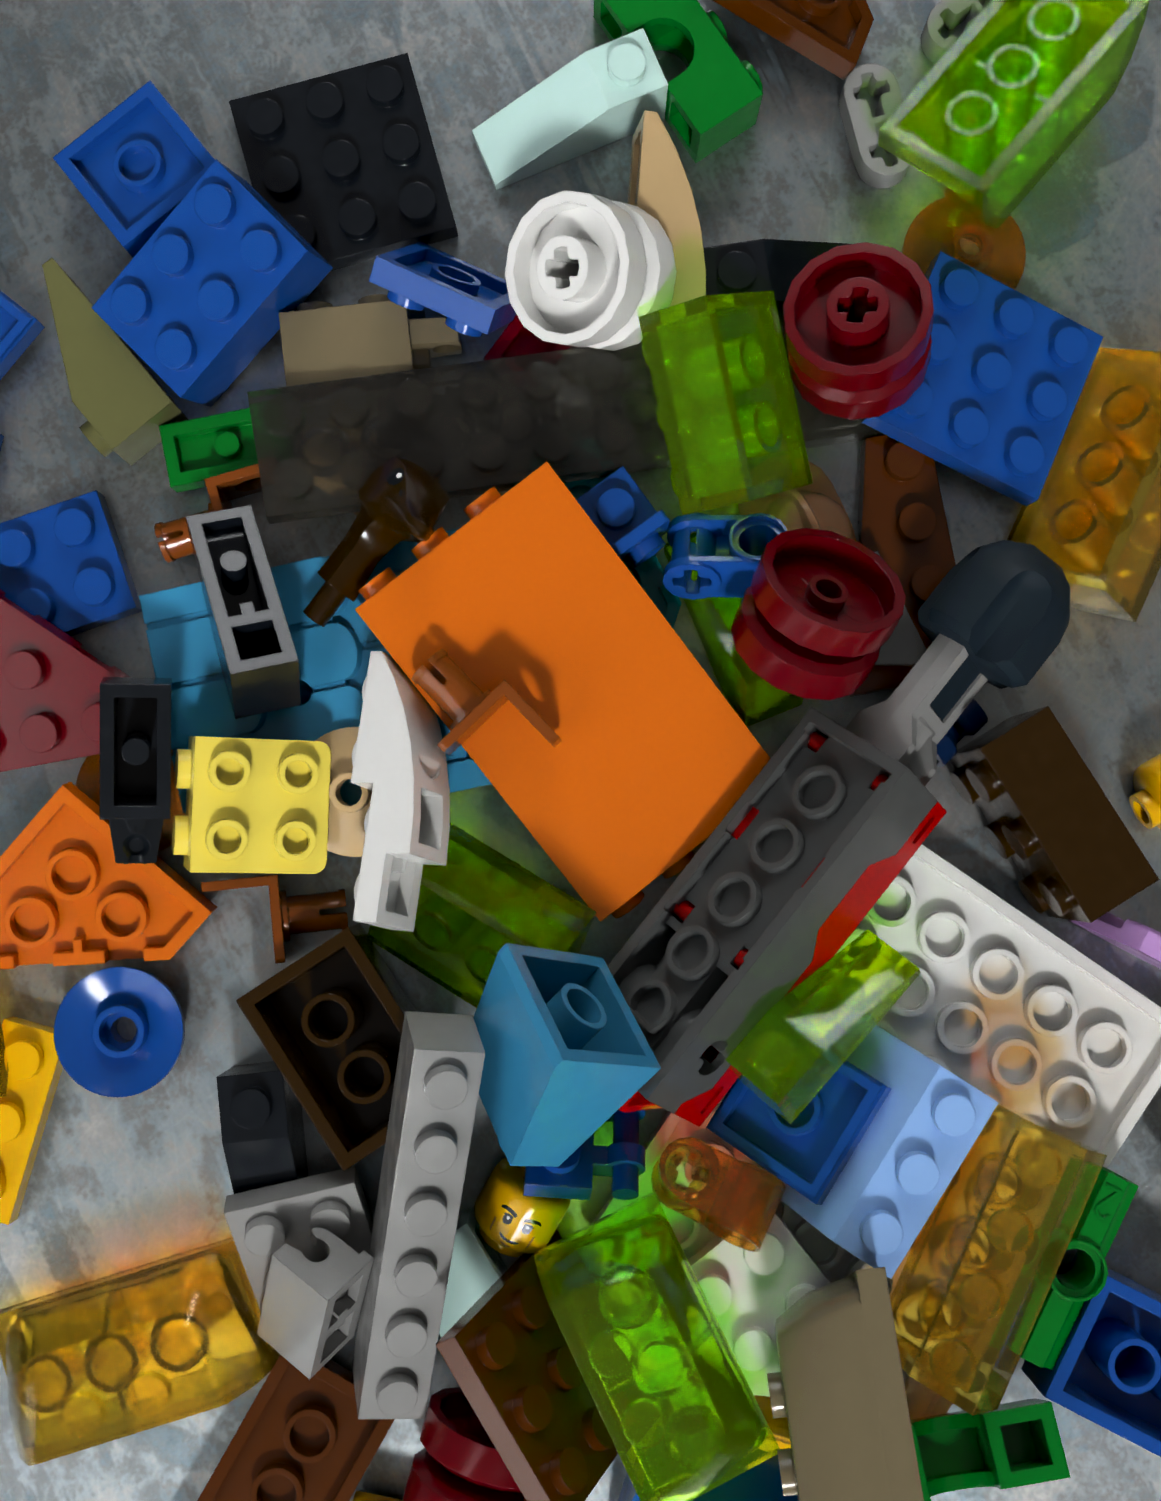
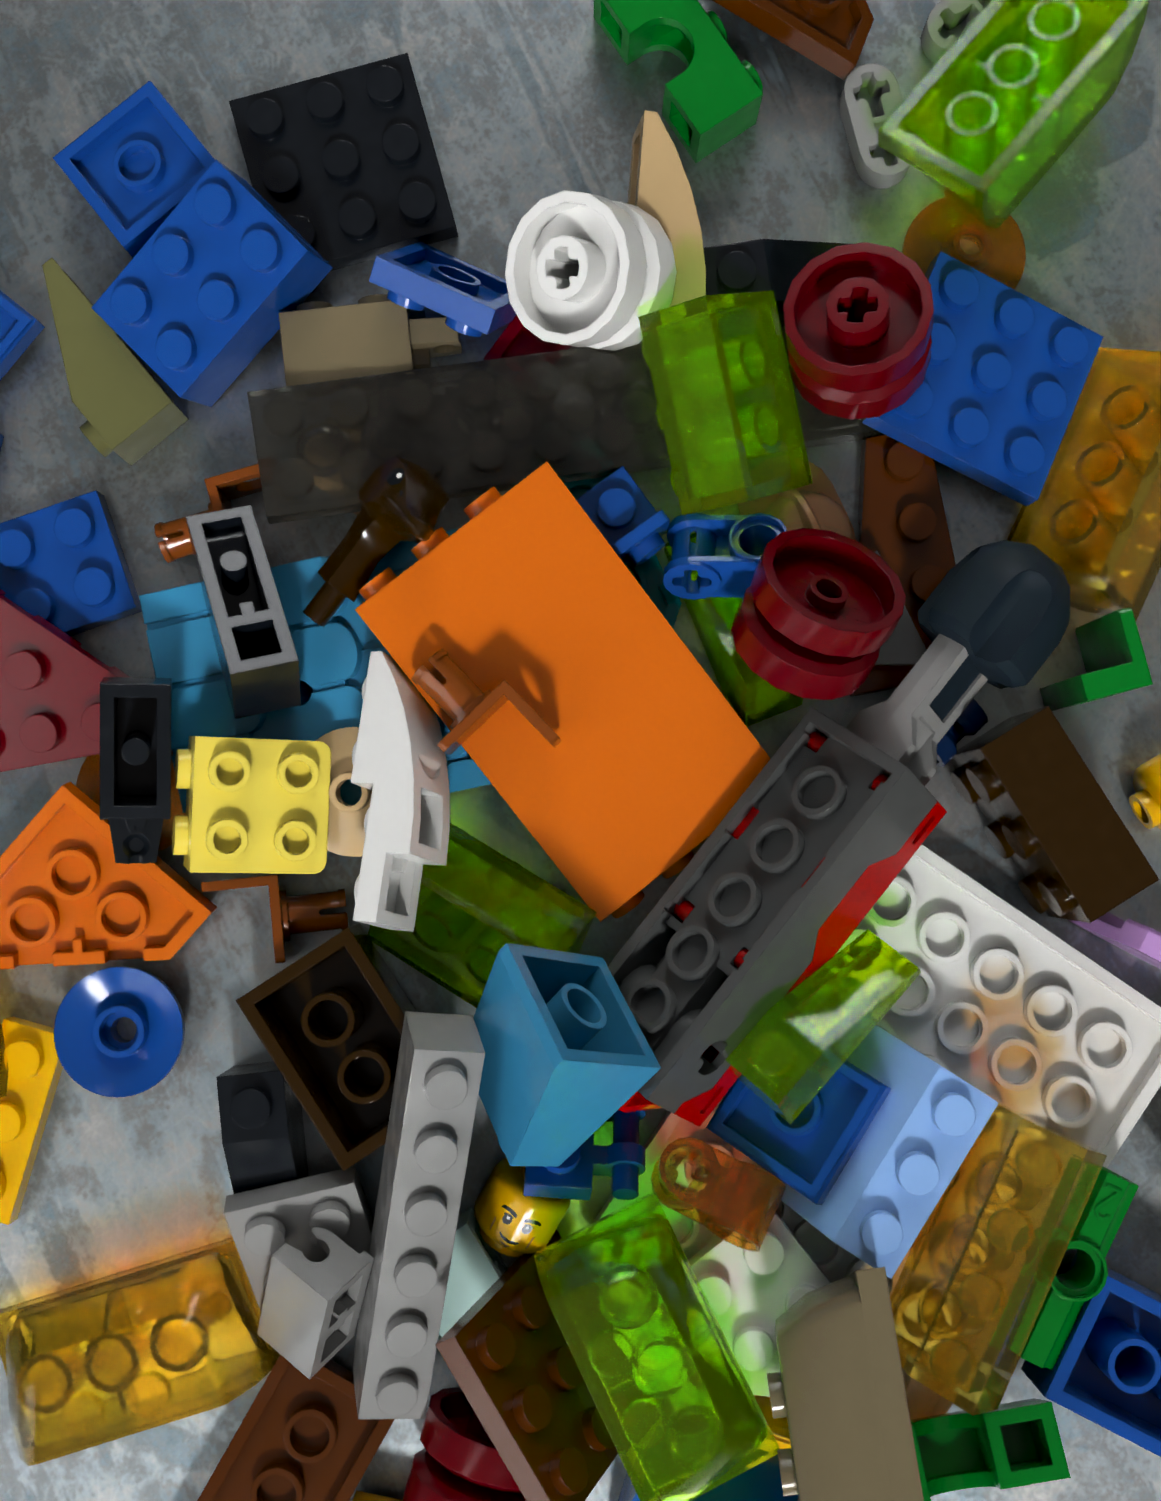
green plate [159,401,299,493] -> none
light aqua slope [472,28,668,190] -> none
none -> green panel [1040,607,1153,711]

